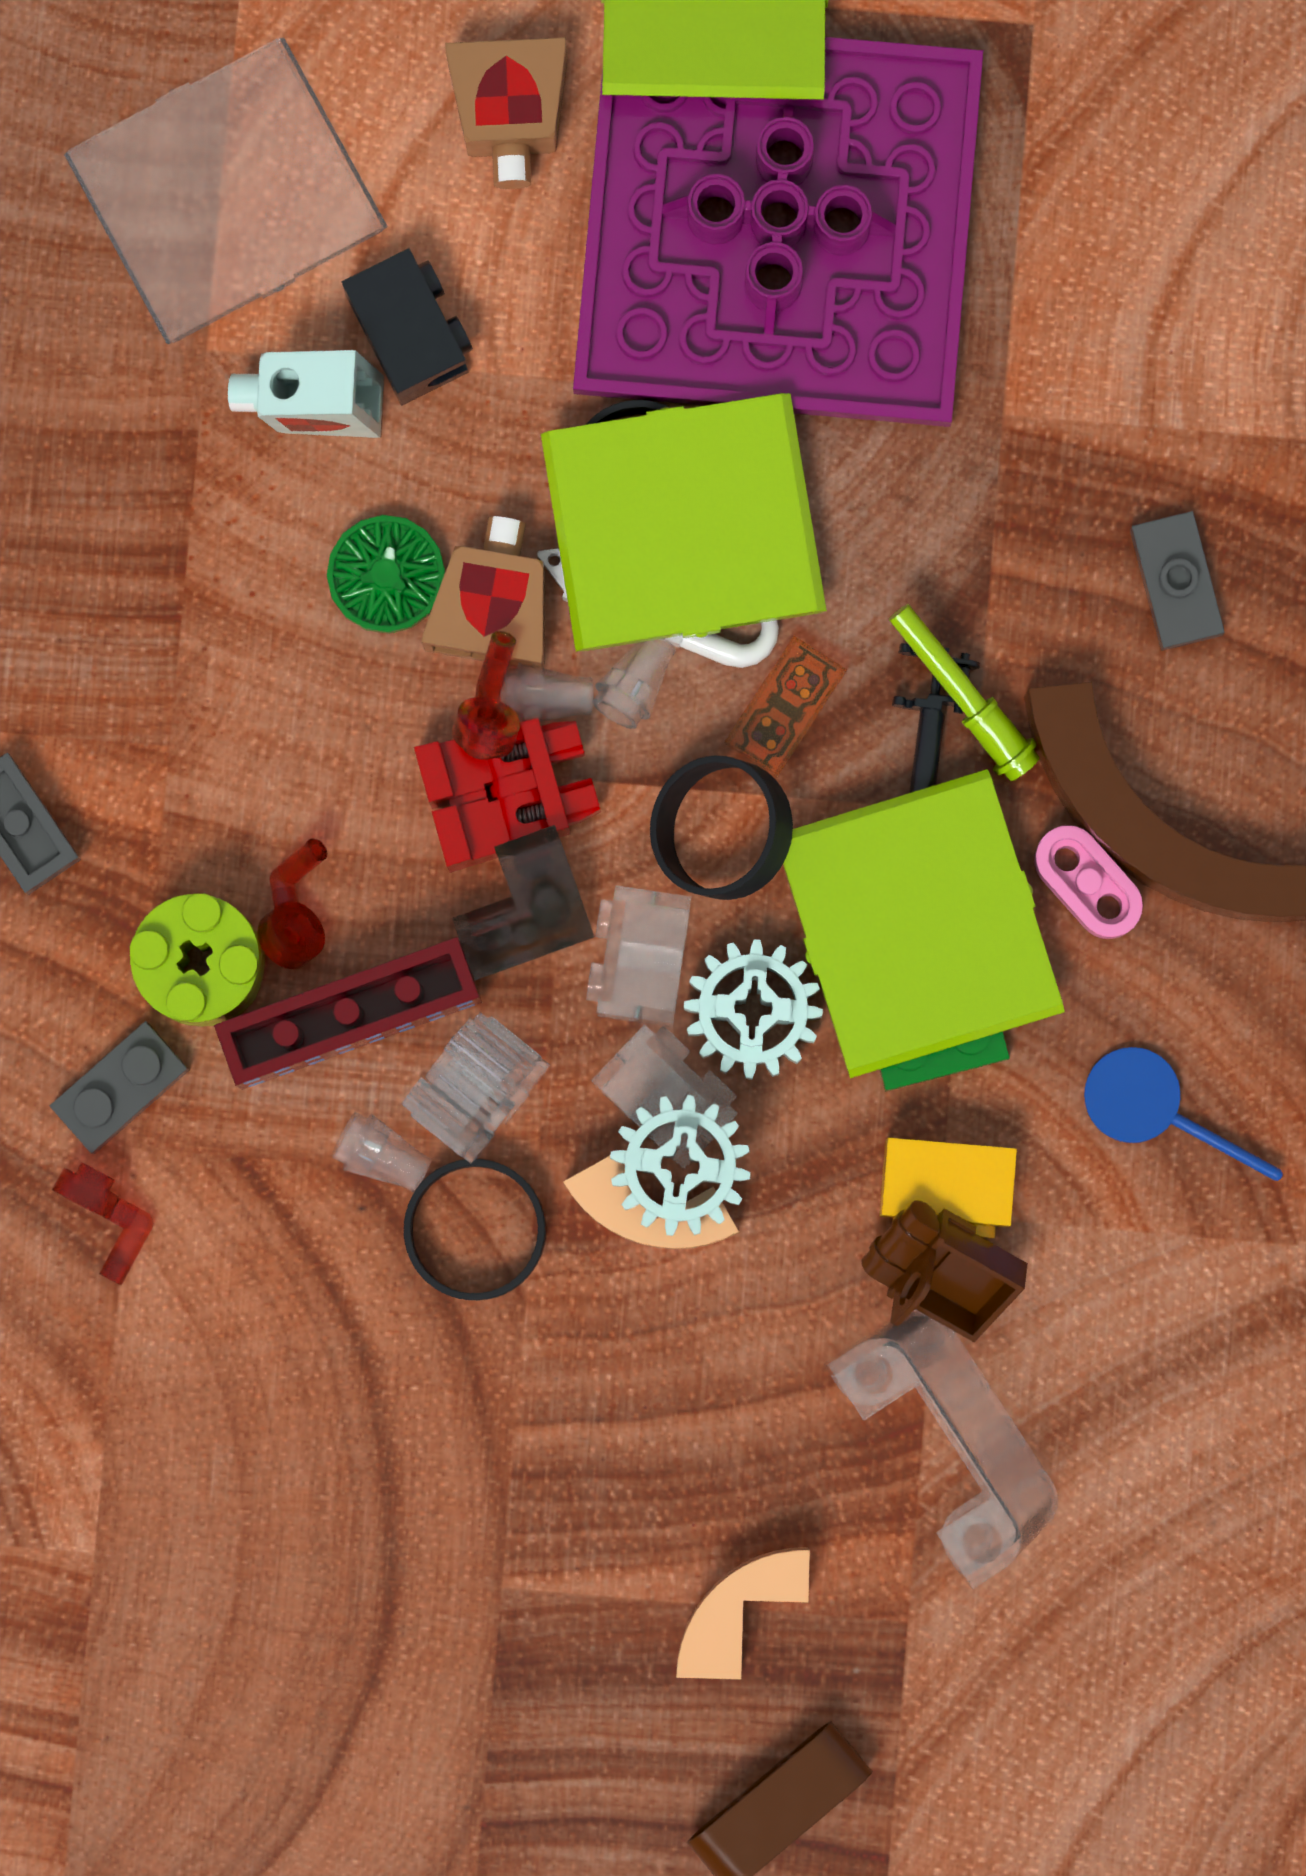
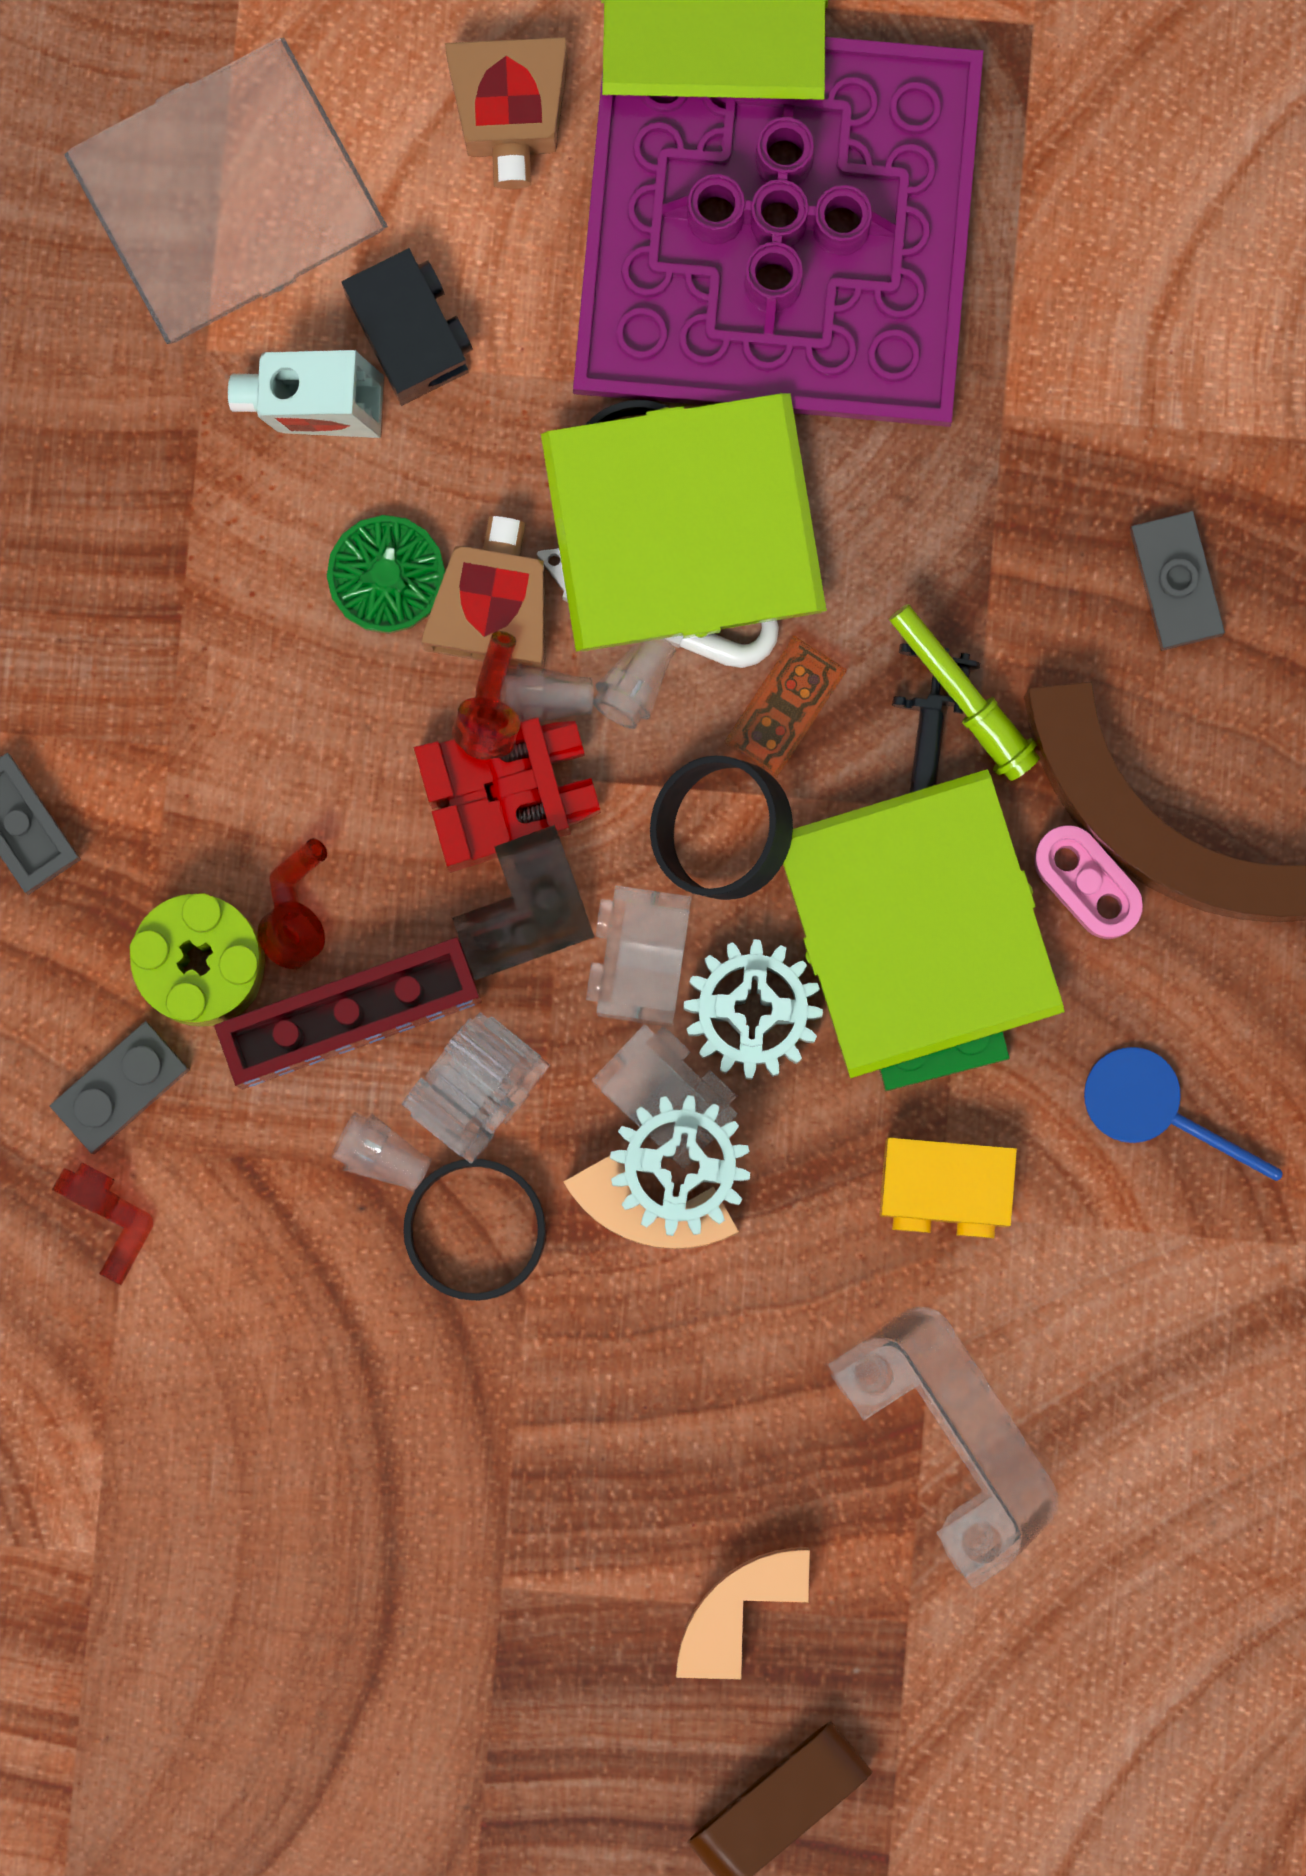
reddish brown piece [861,1200,1028,1342] -> none

